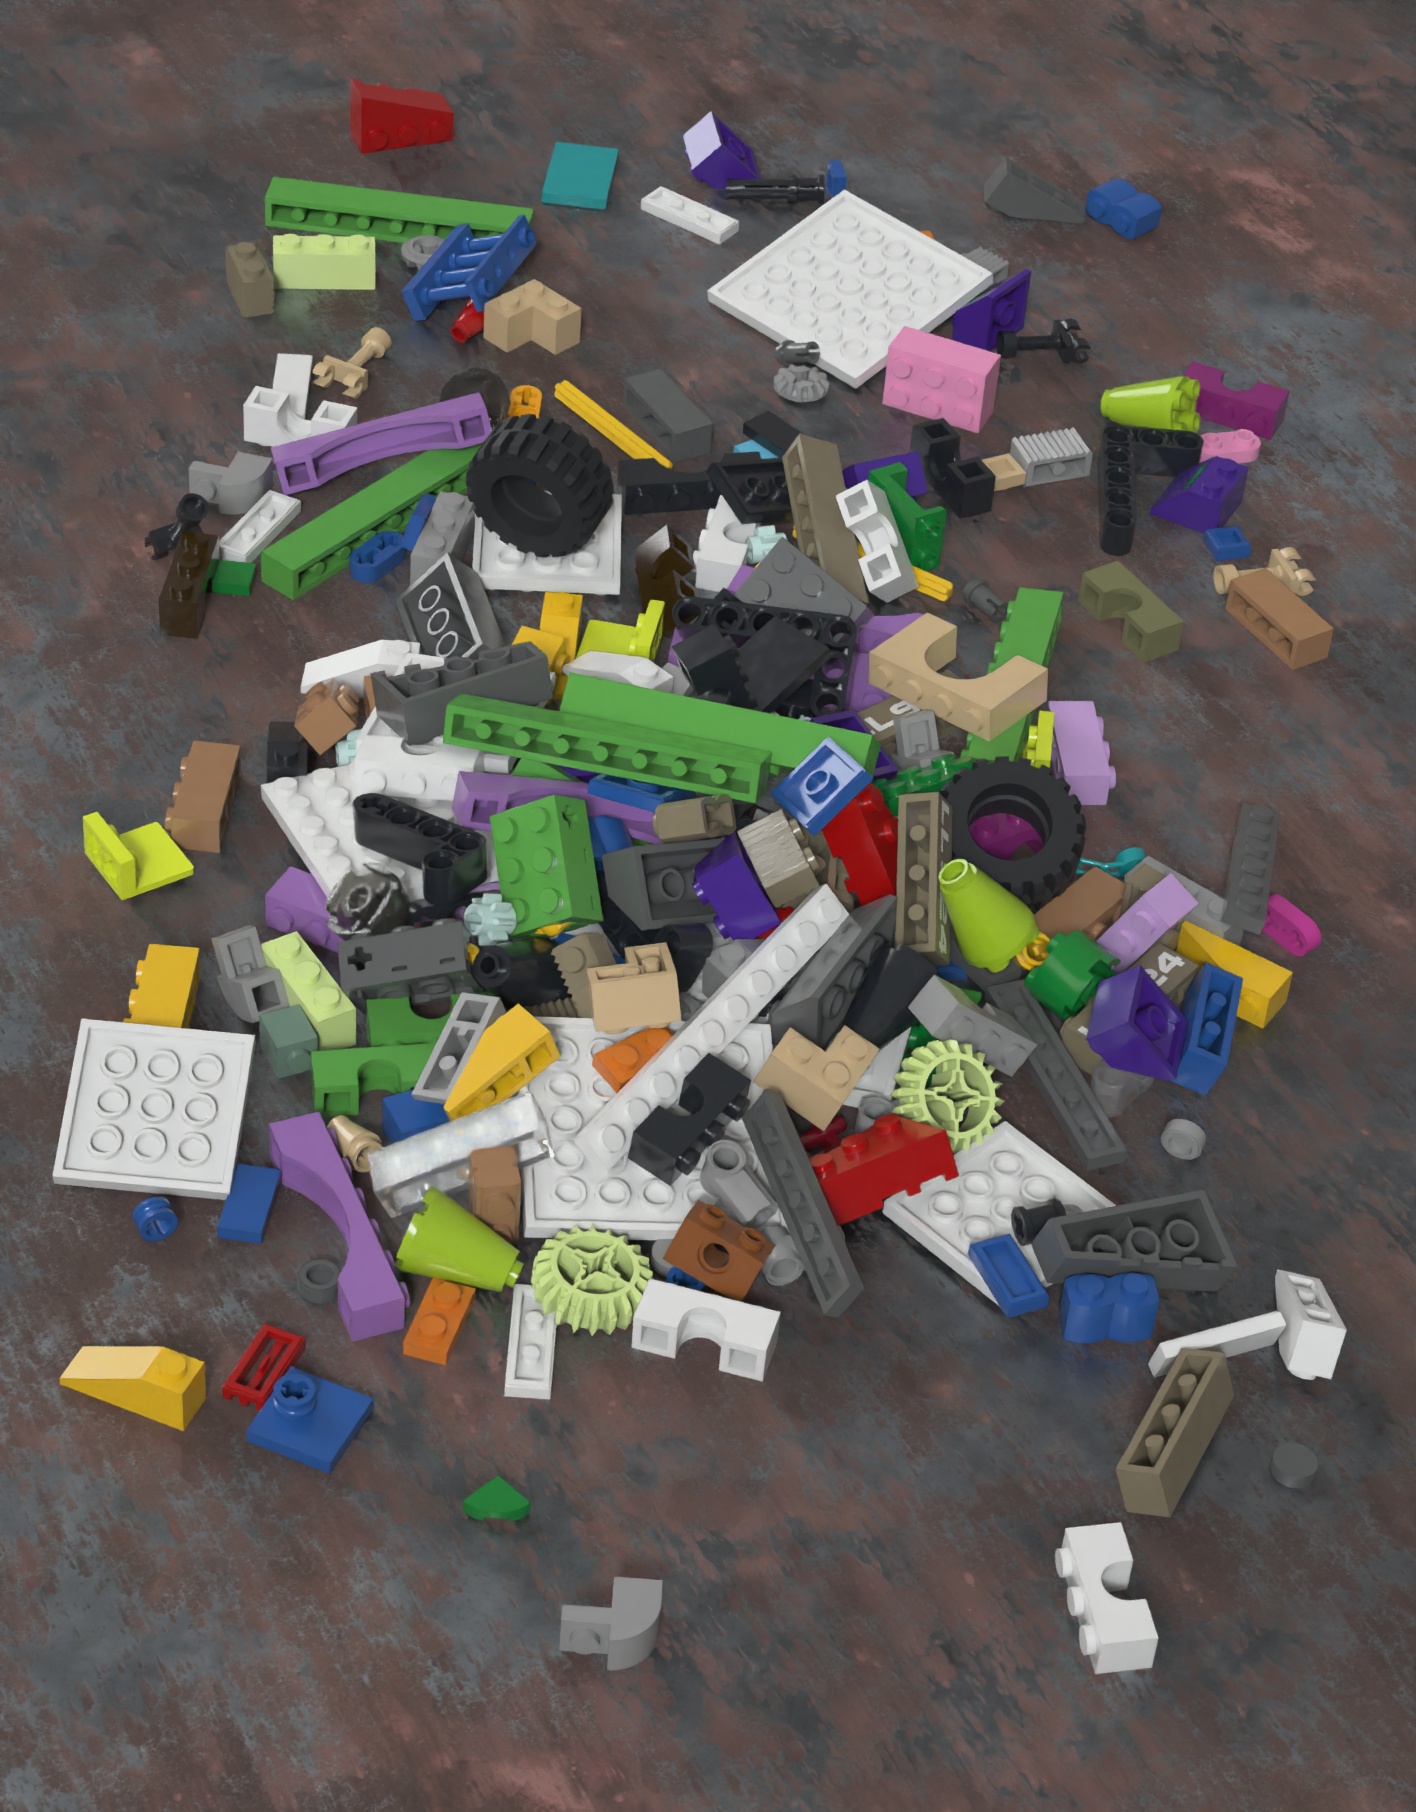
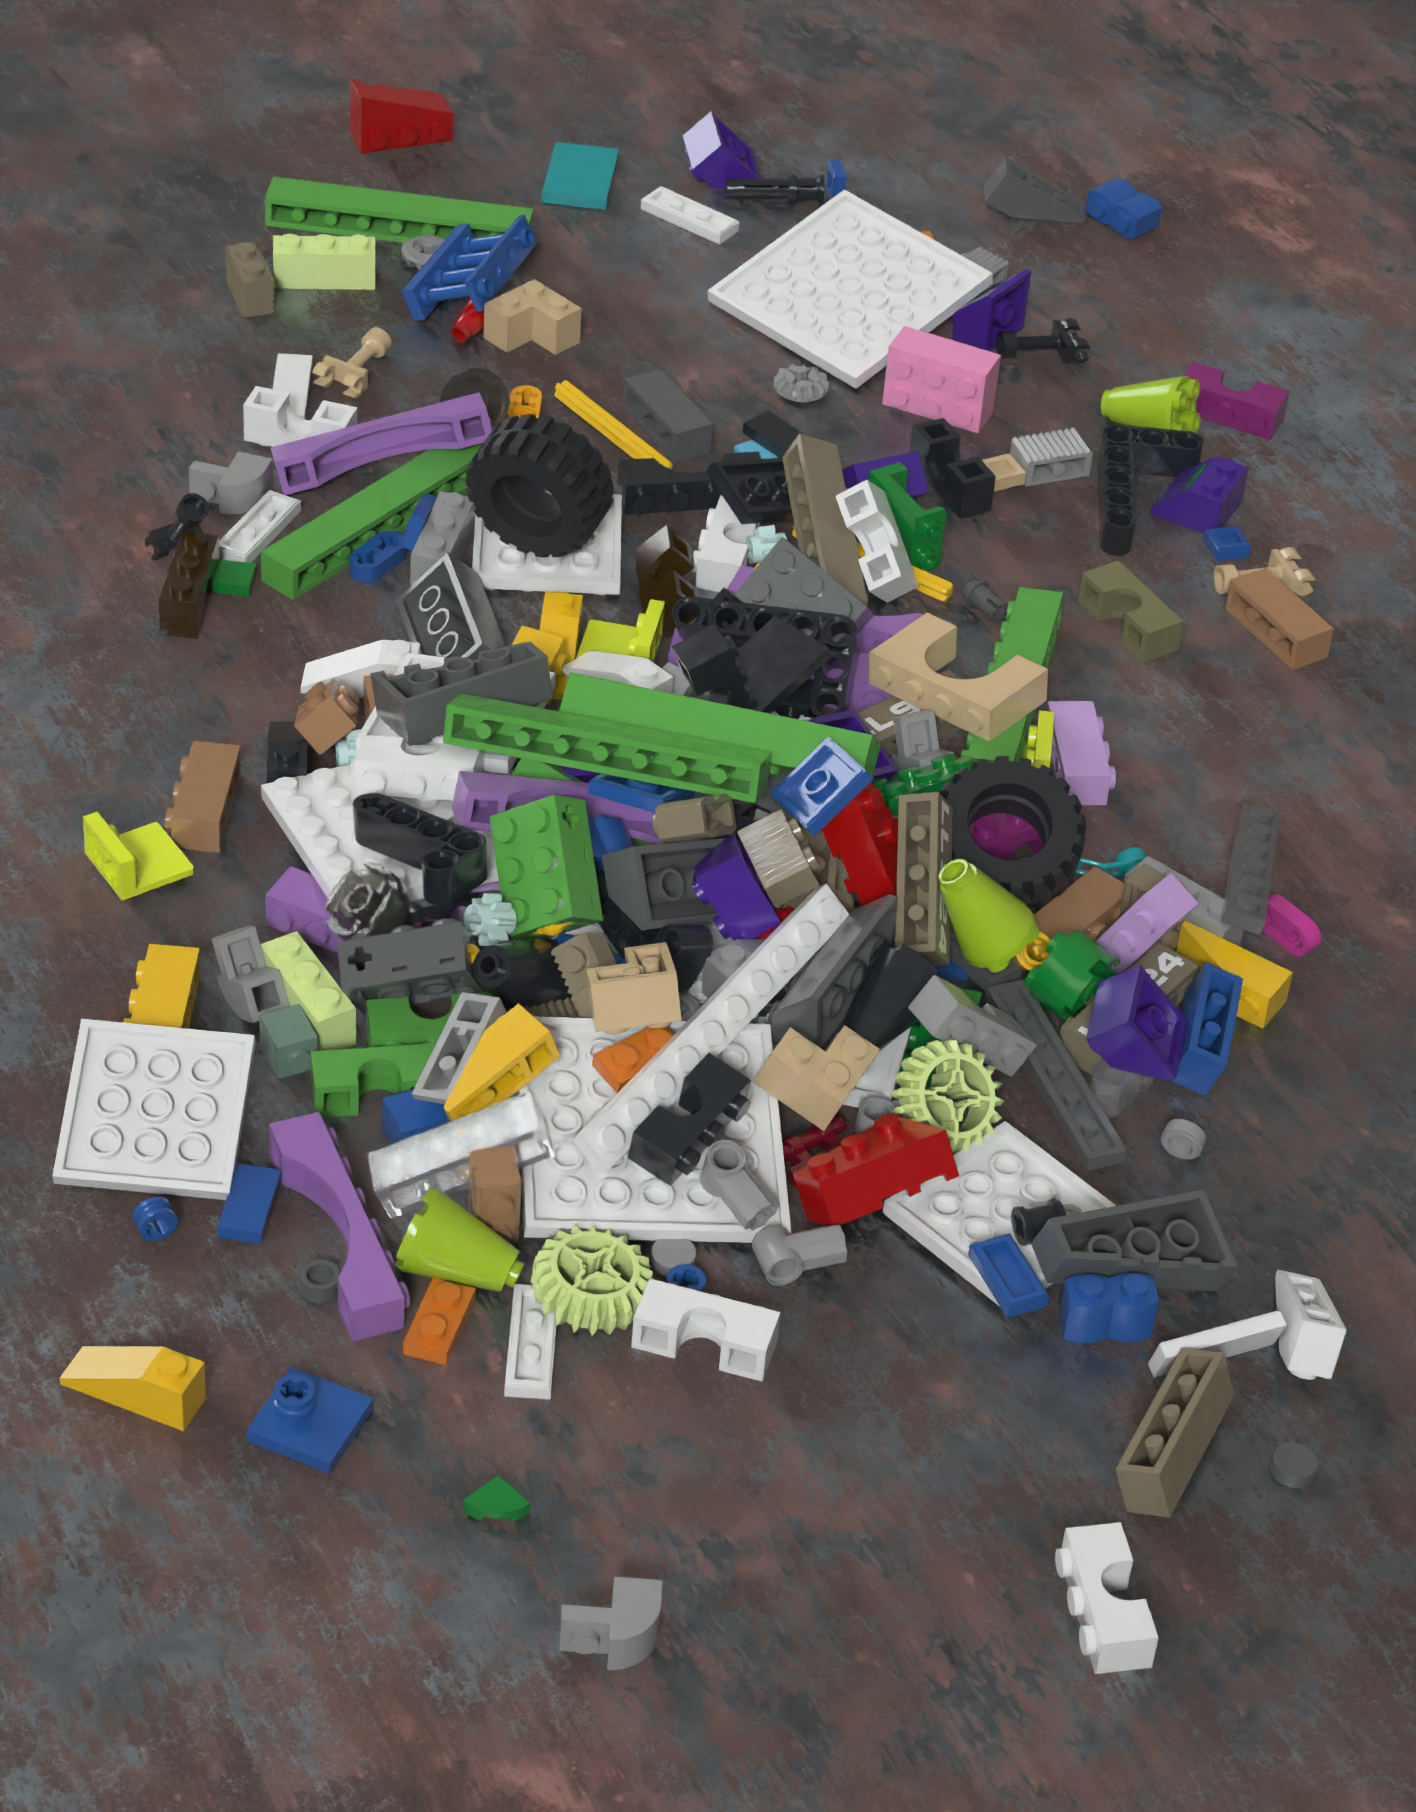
red tile [222,1323,306,1411] -> none
tan cone [327,1115,383,1172] -> none
dark orange brick [663,1200,776,1302] -> none
dark grey plate [742,1089,864,1318] -> none
dark grey pin [775,340,820,367] -> none
bright pink plate [1200,429,1261,463] -> none

